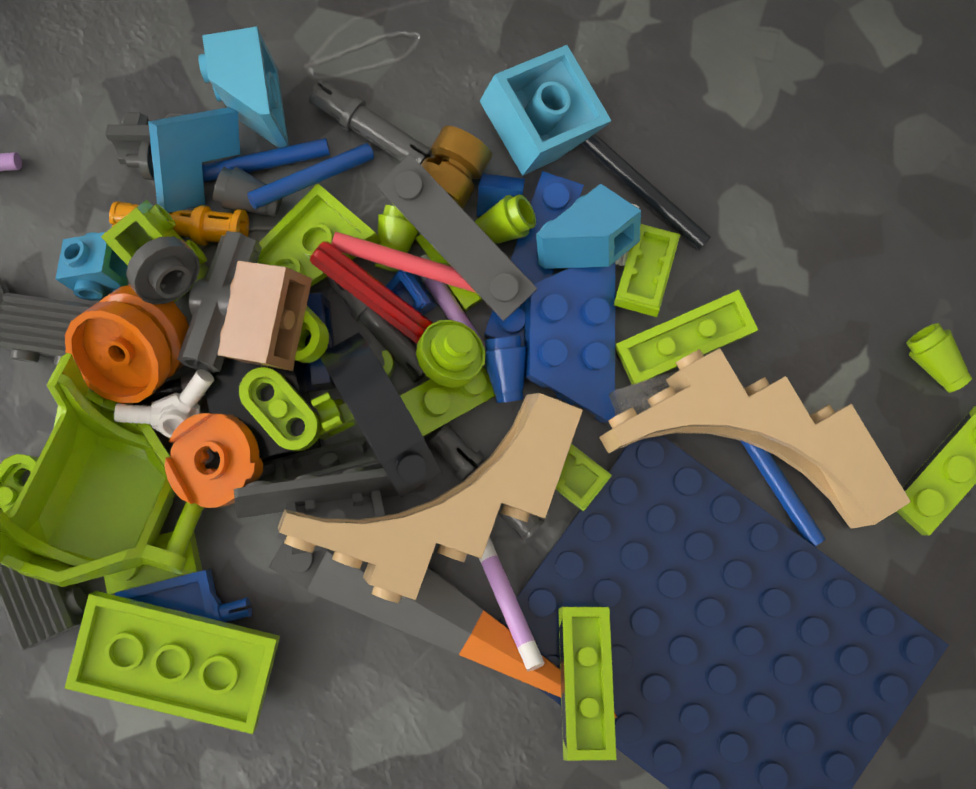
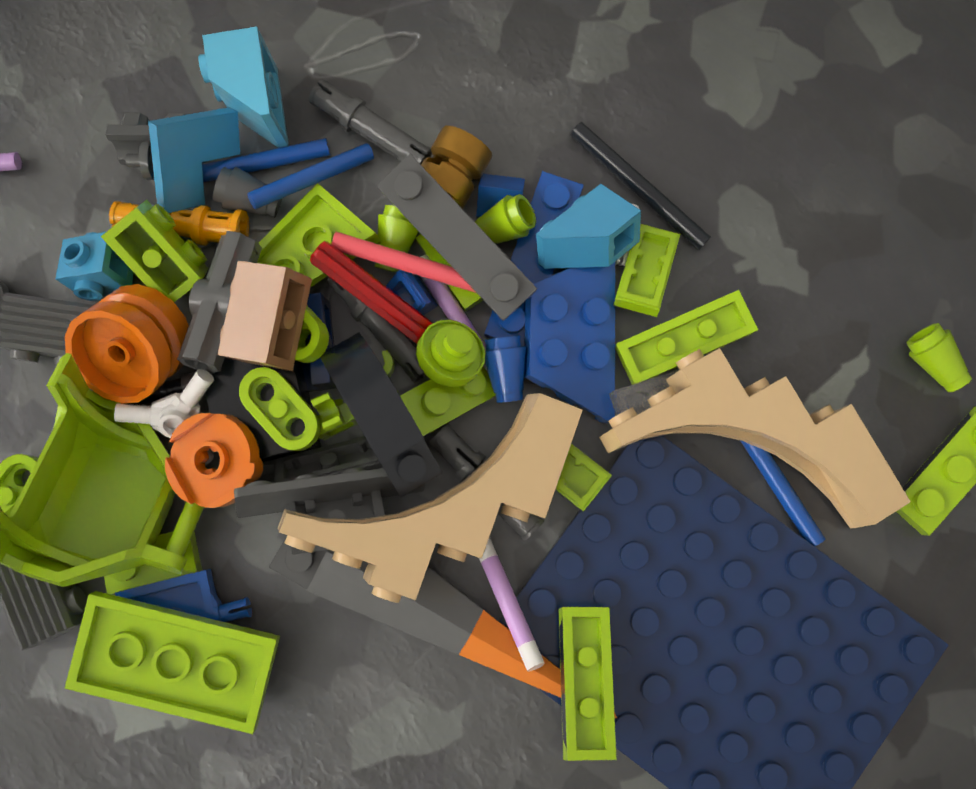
dark grey plate [126,237,200,304] -> none
medium azure slope [480,45,611,176] -> none

